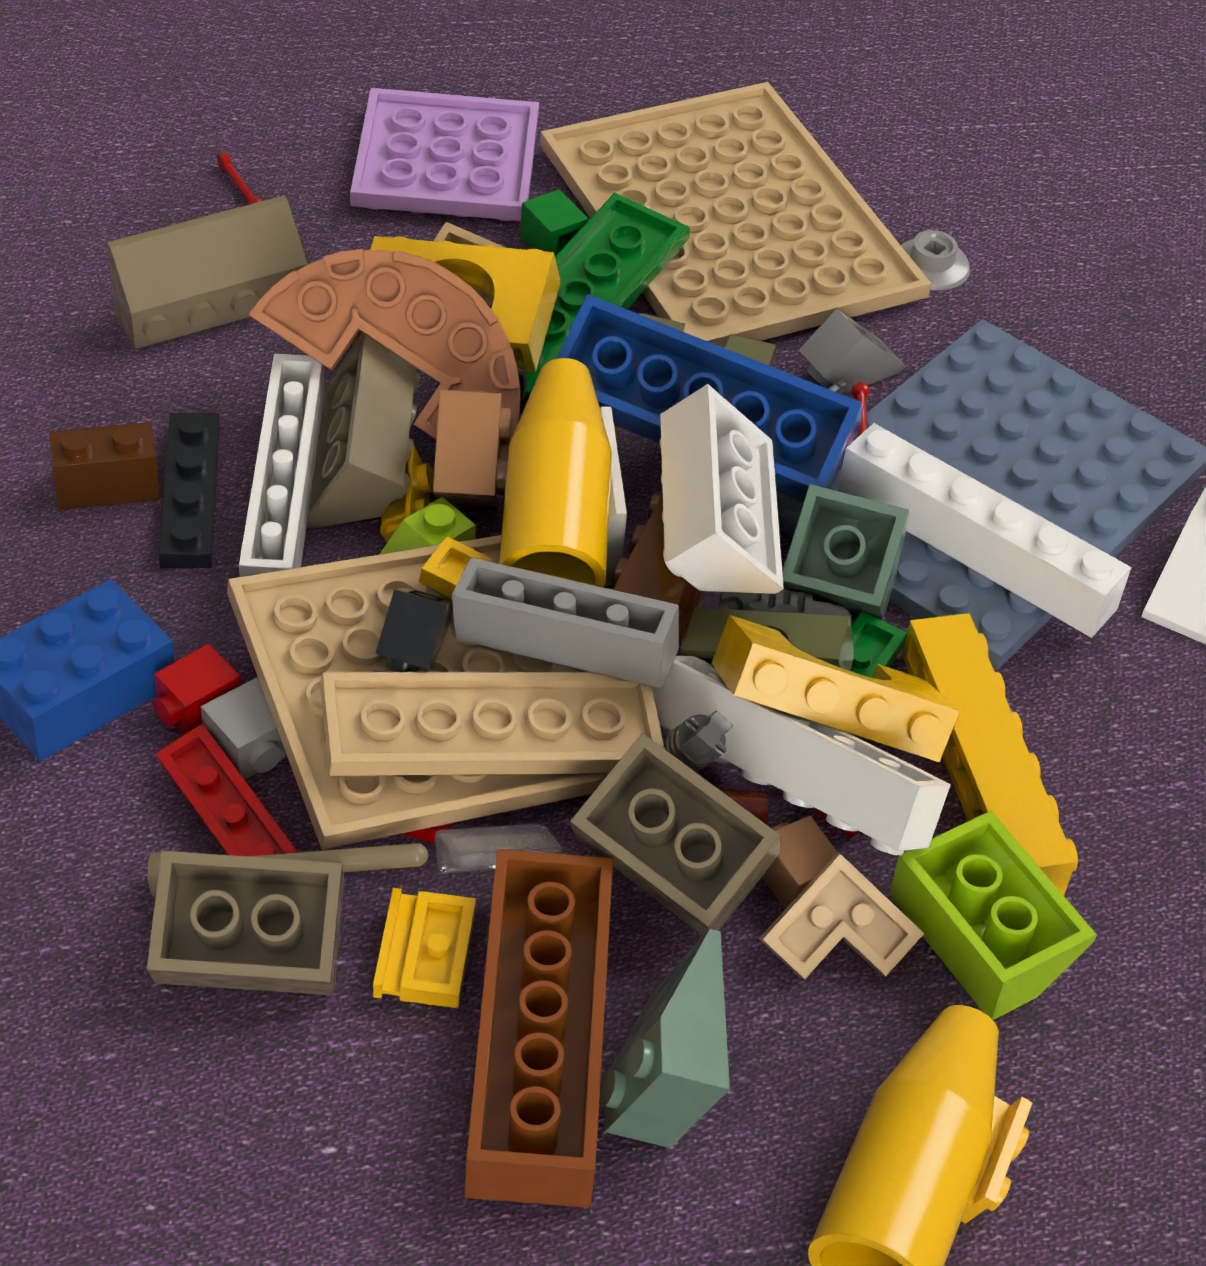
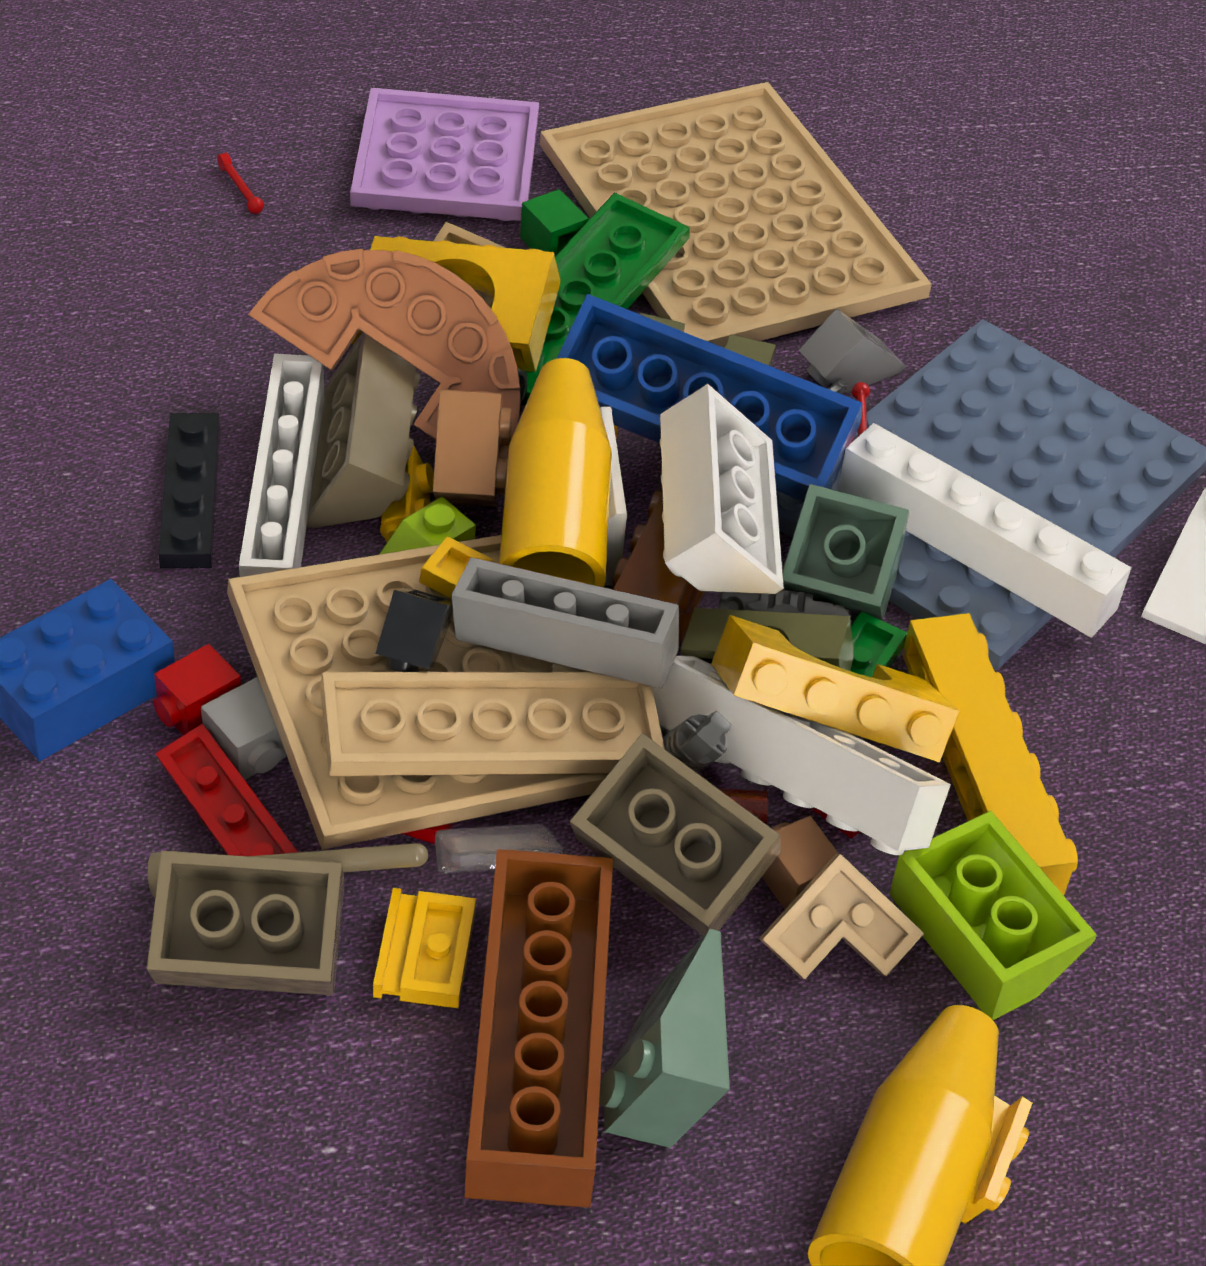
reddish brown brick [49,422,160,510] -> none
dark tan slope [107,195,308,349] -> none
light grey piece [901,230,970,290] -> none

